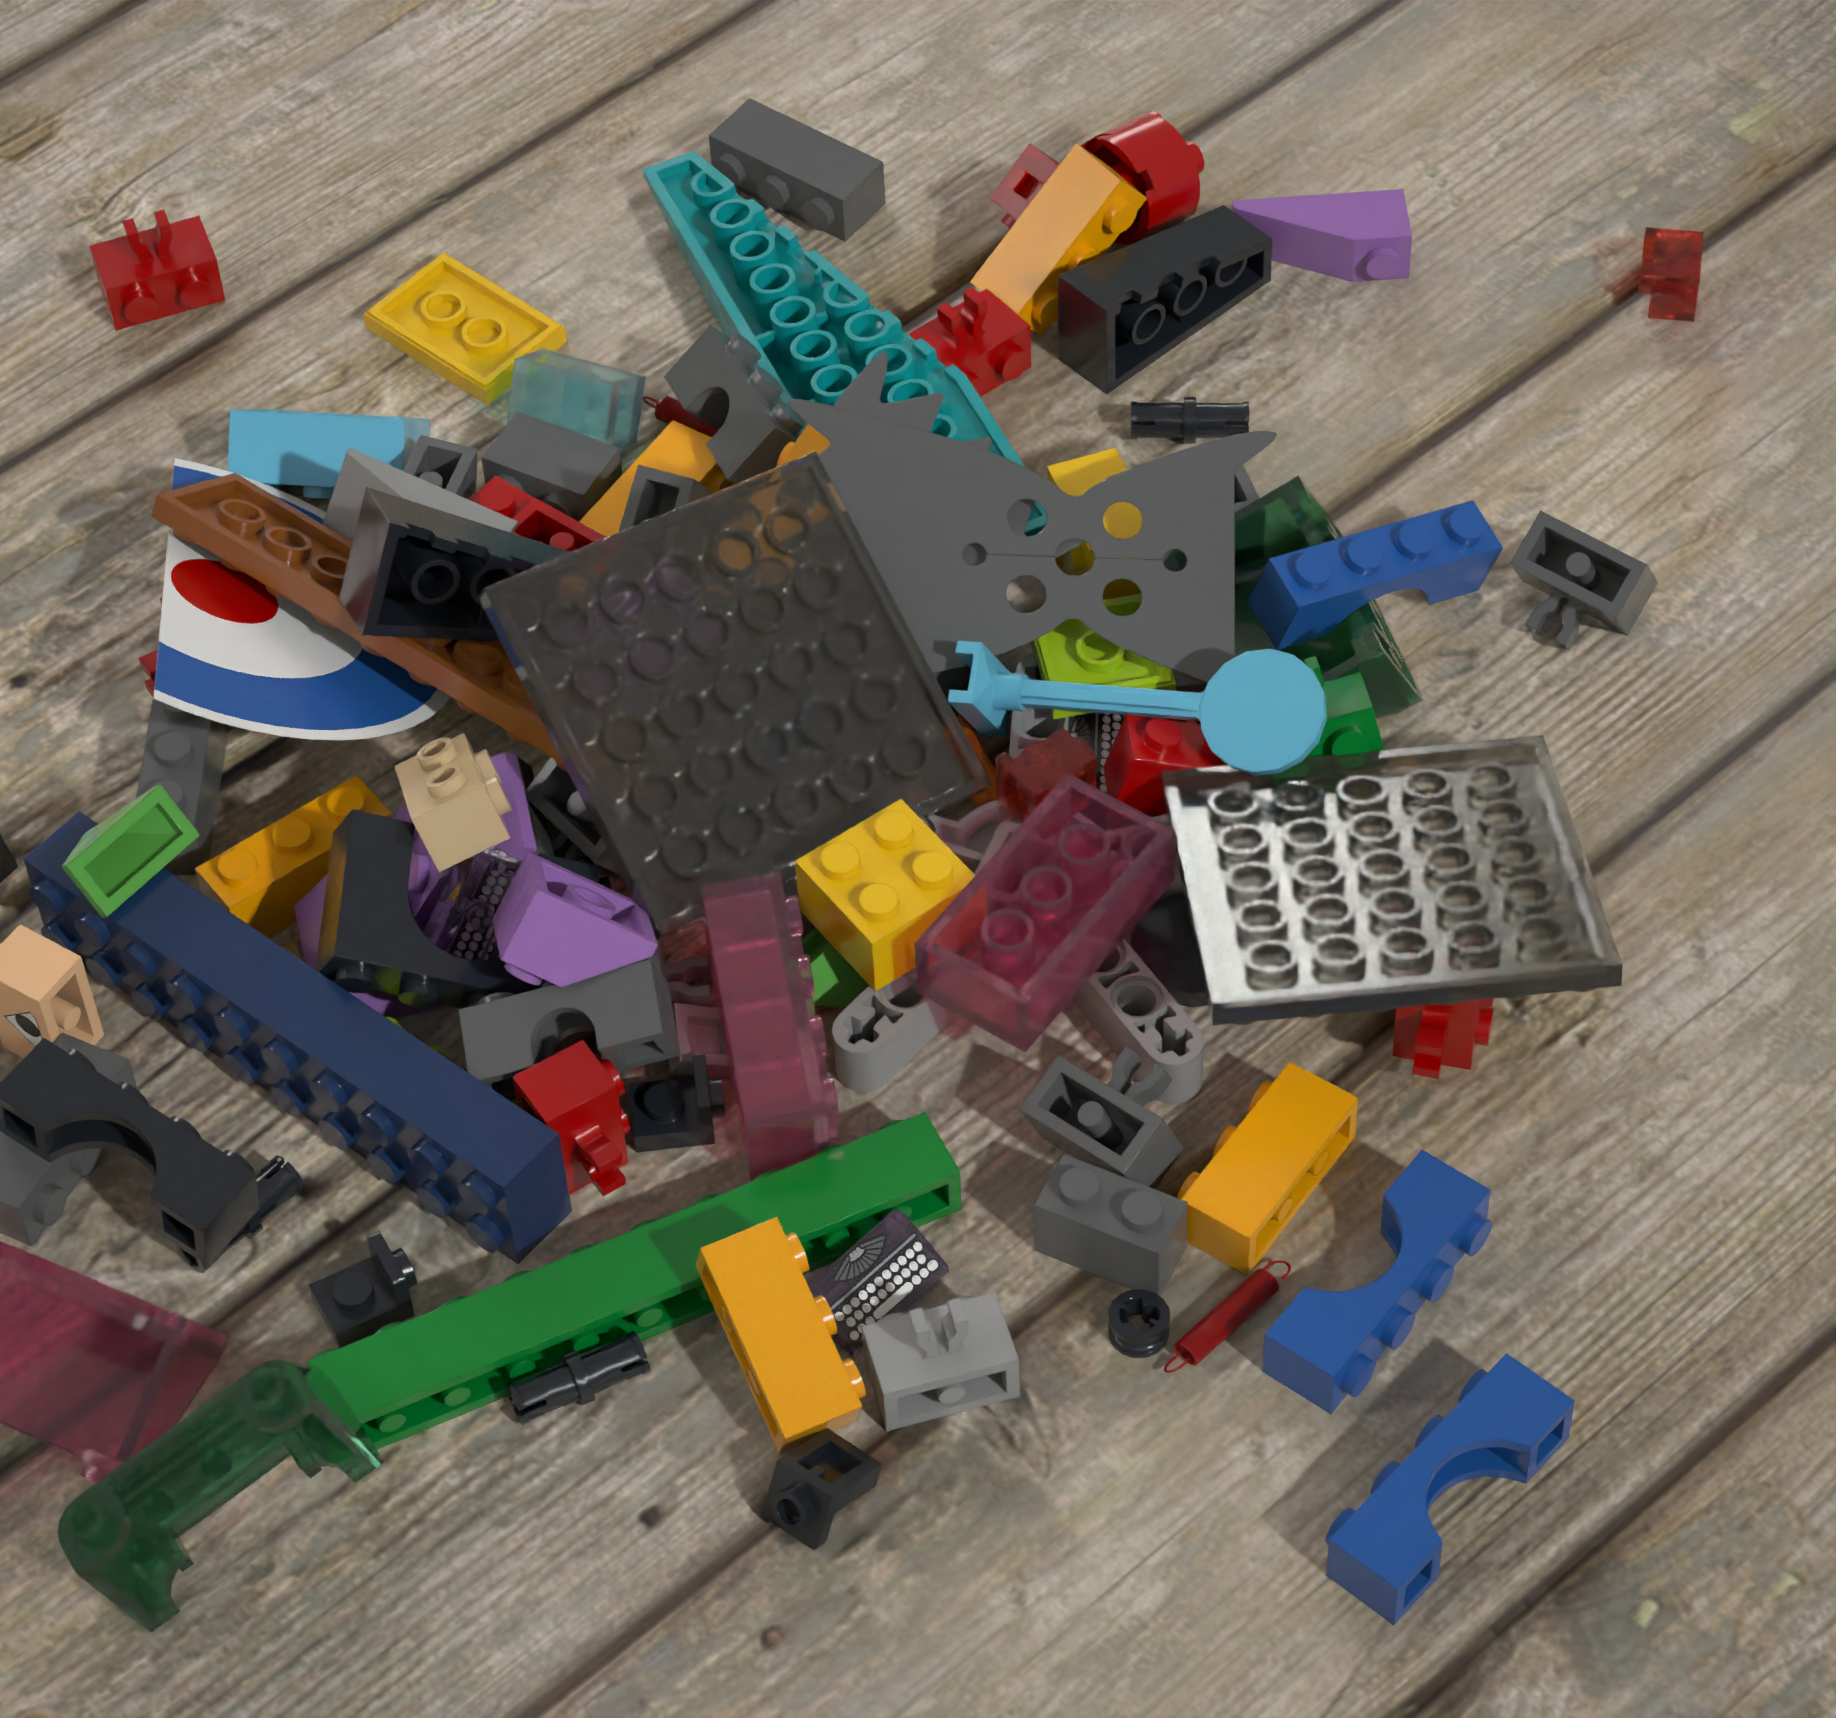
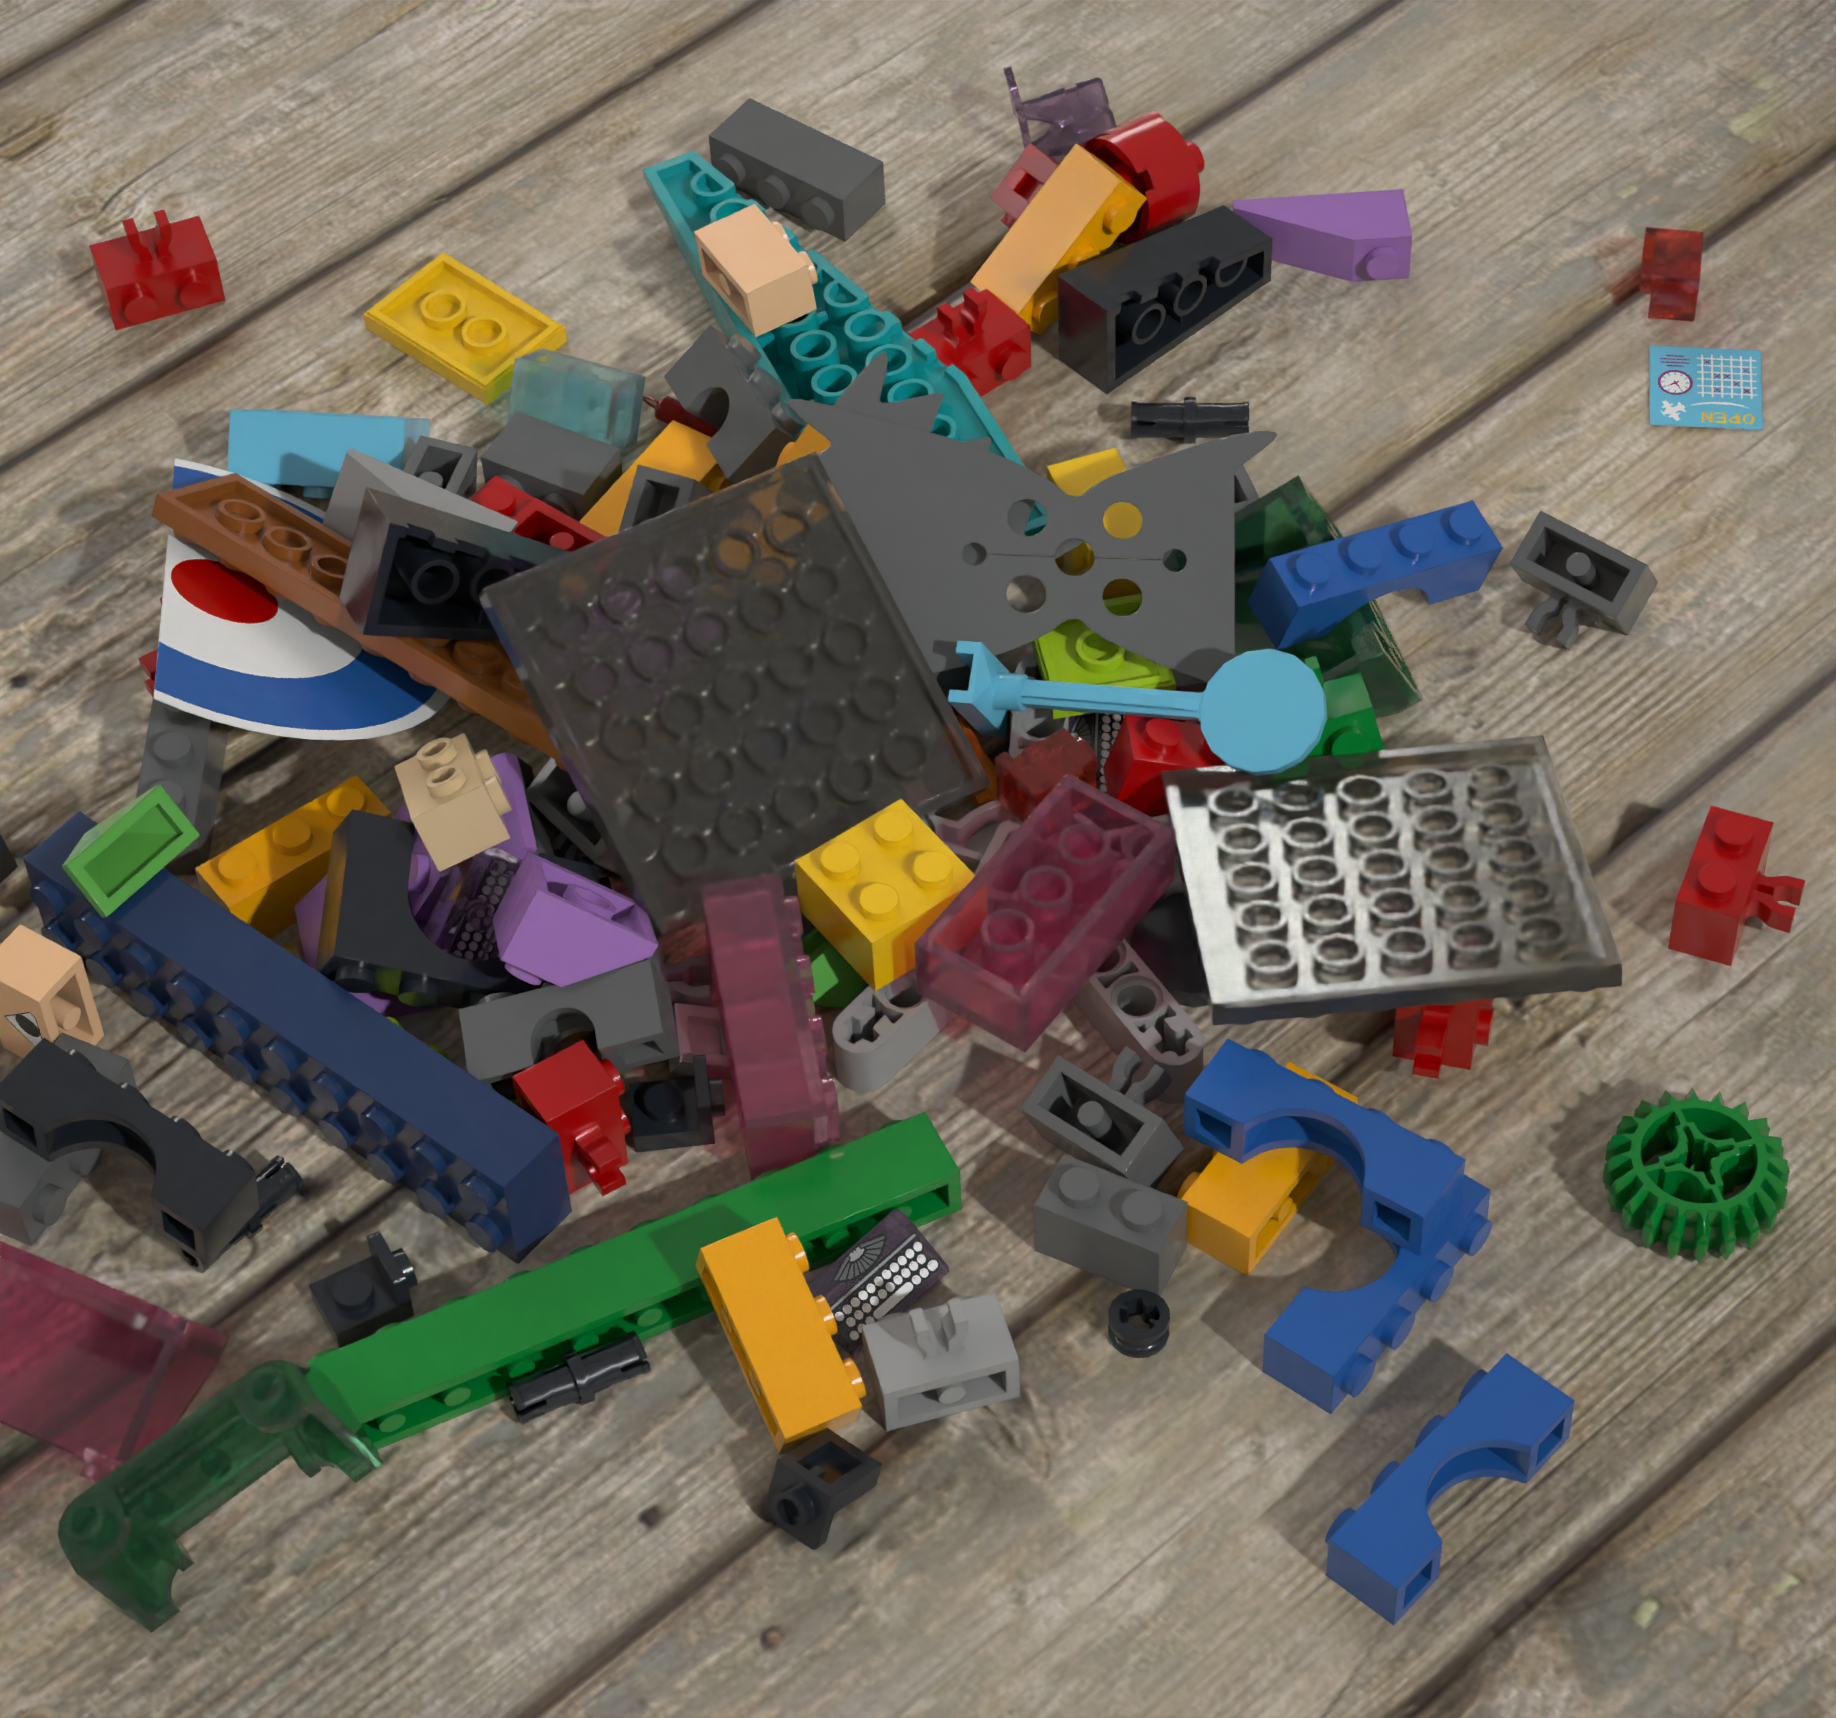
red piece [1164,1260,1291,1373] -> none
none -> light nougat brick [694,204,818,337]
none -> clear purple piece [1003,66,1117,157]
none -> blue arch [1184,1038,1466,1256]
none -> green gear [1602,1087,1790,1263]
none -> medium azure sticker [1649,345,1763,430]
none -> red brick [1668,805,1806,966]

